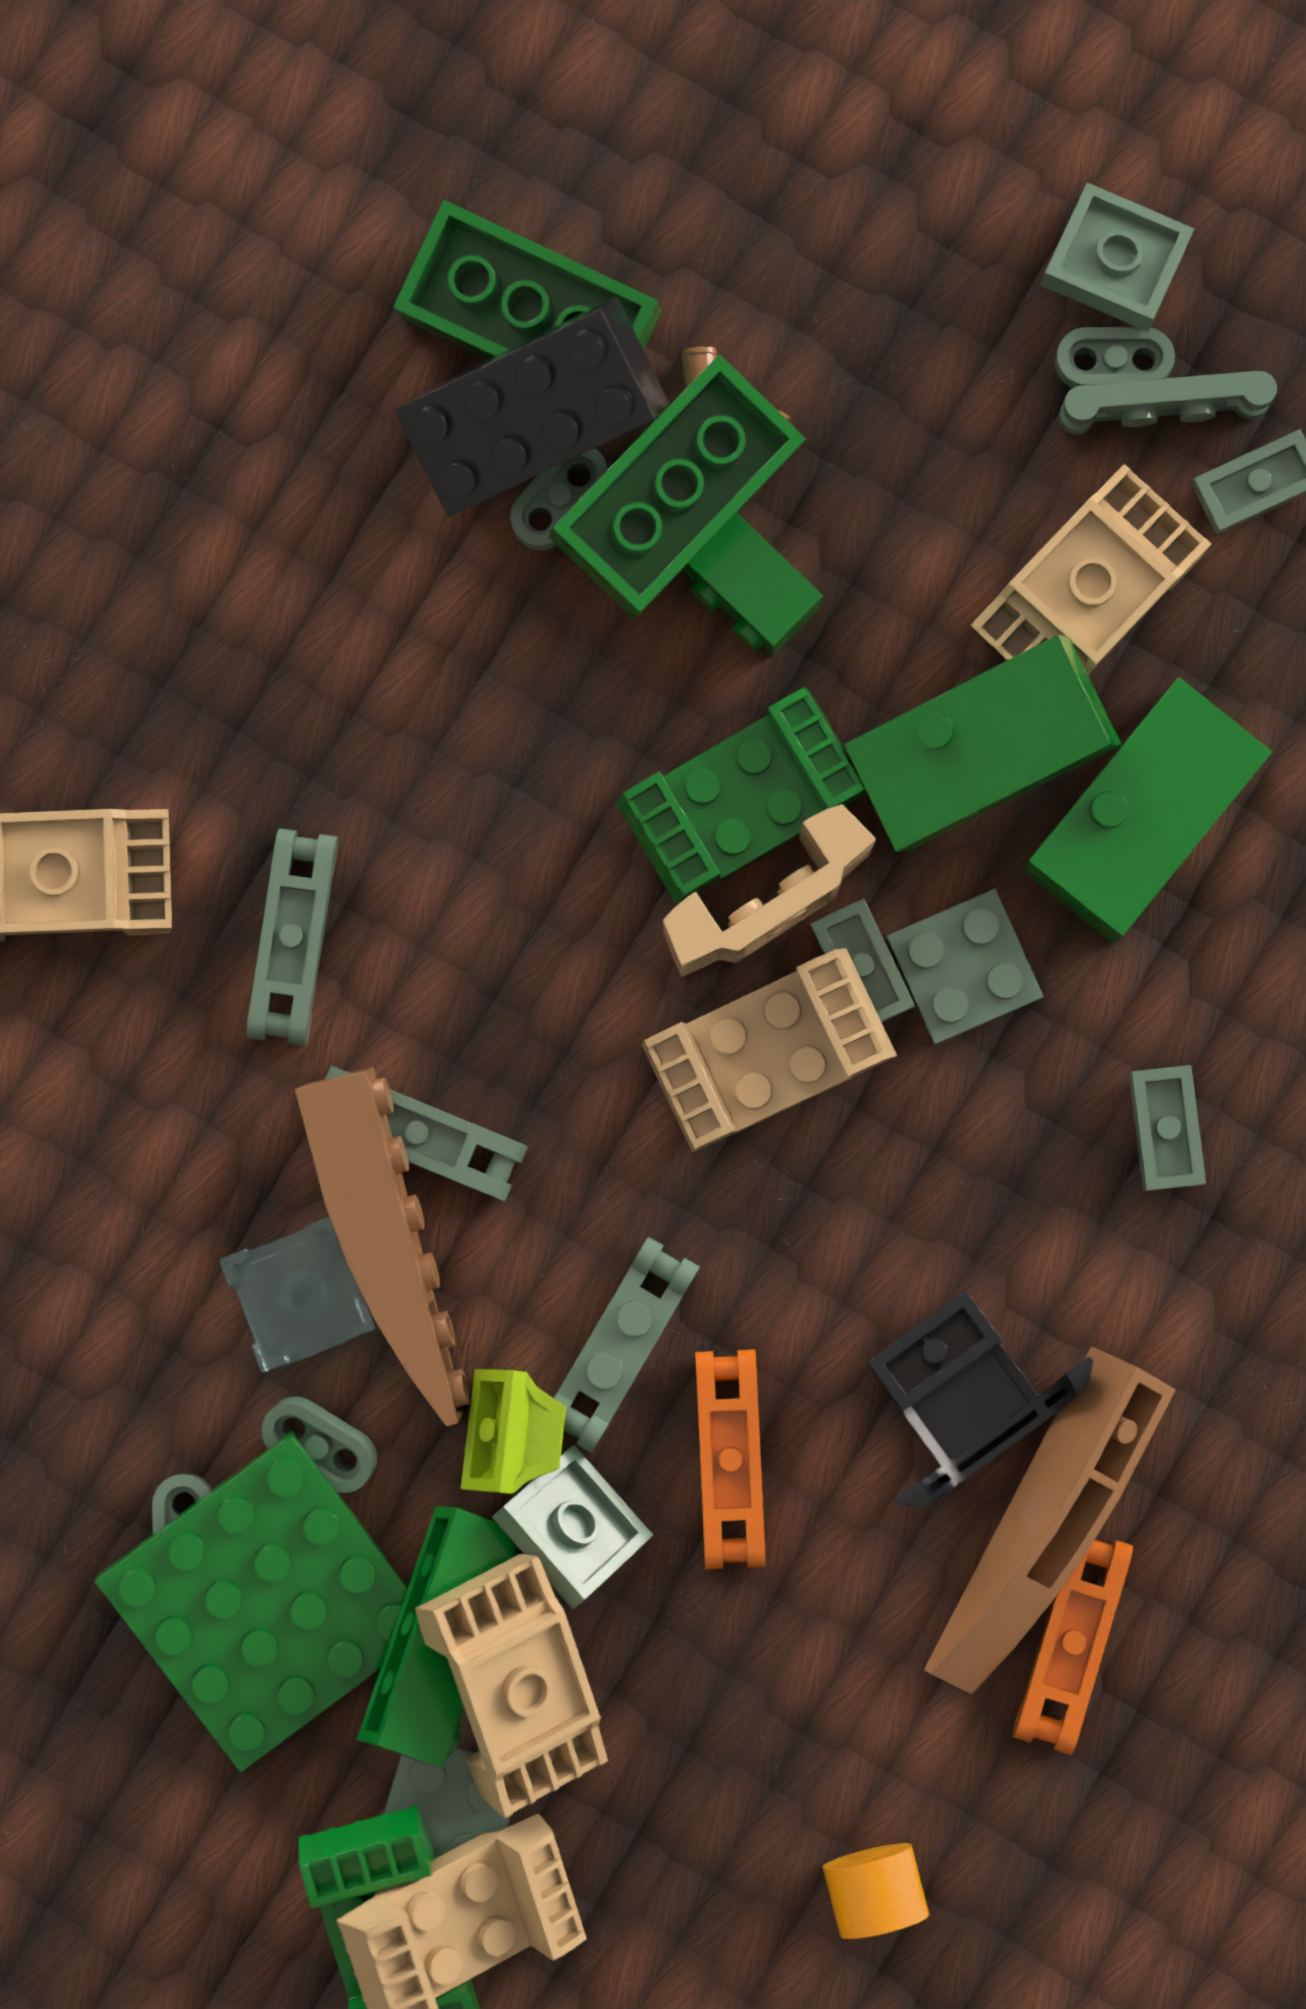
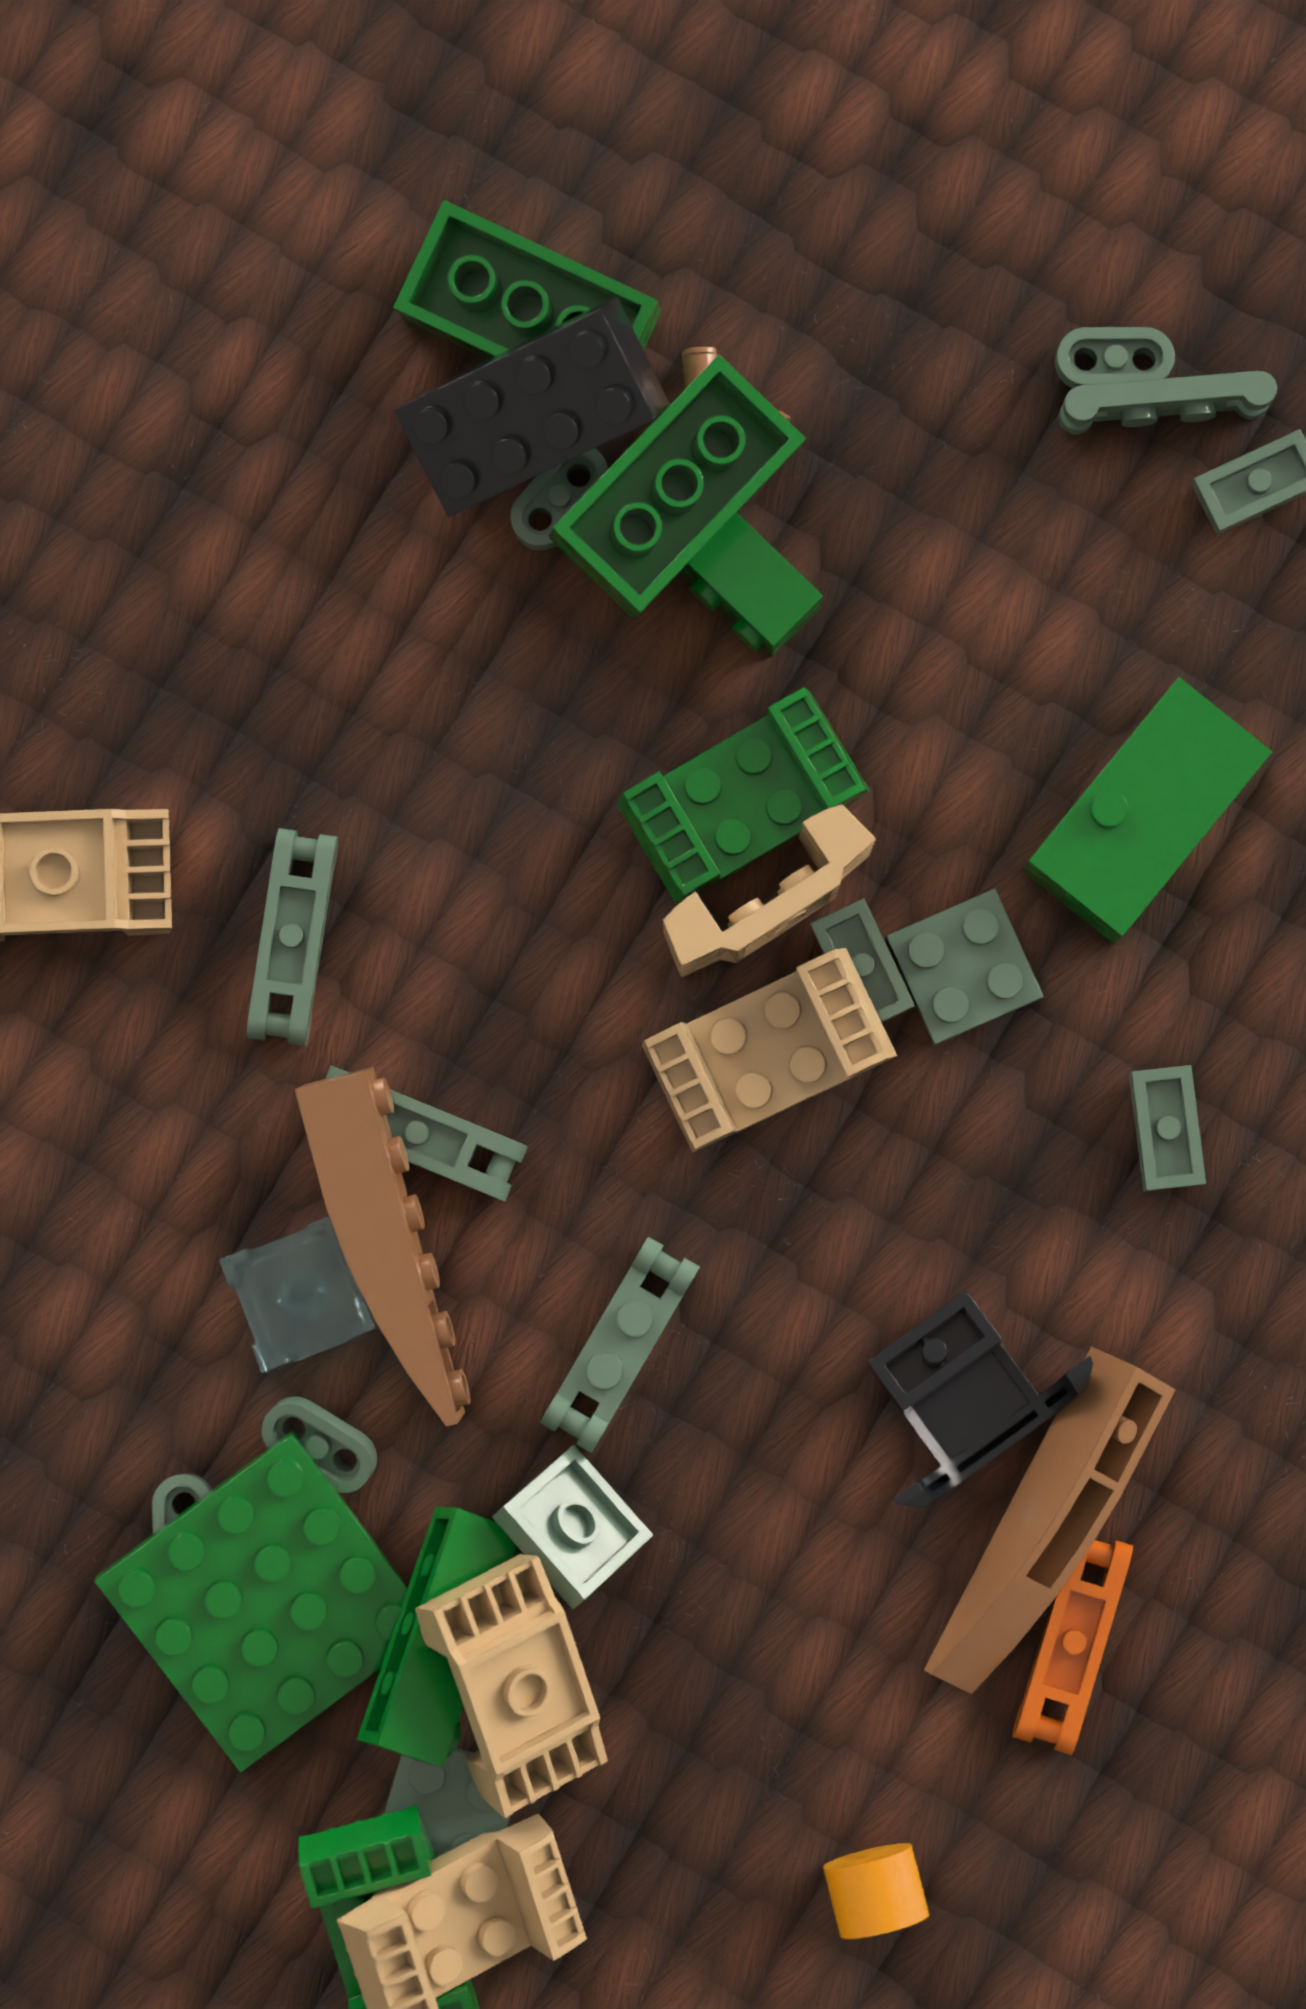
lime slope [461,1369,566,1494] -> none
orange plate [695,1349,766,1570] -> none
green brick [844,635,1122,852] -> none
tan plate [970,464,1211,676] -> none
sand green plate [1040,182,1195,332] -> none

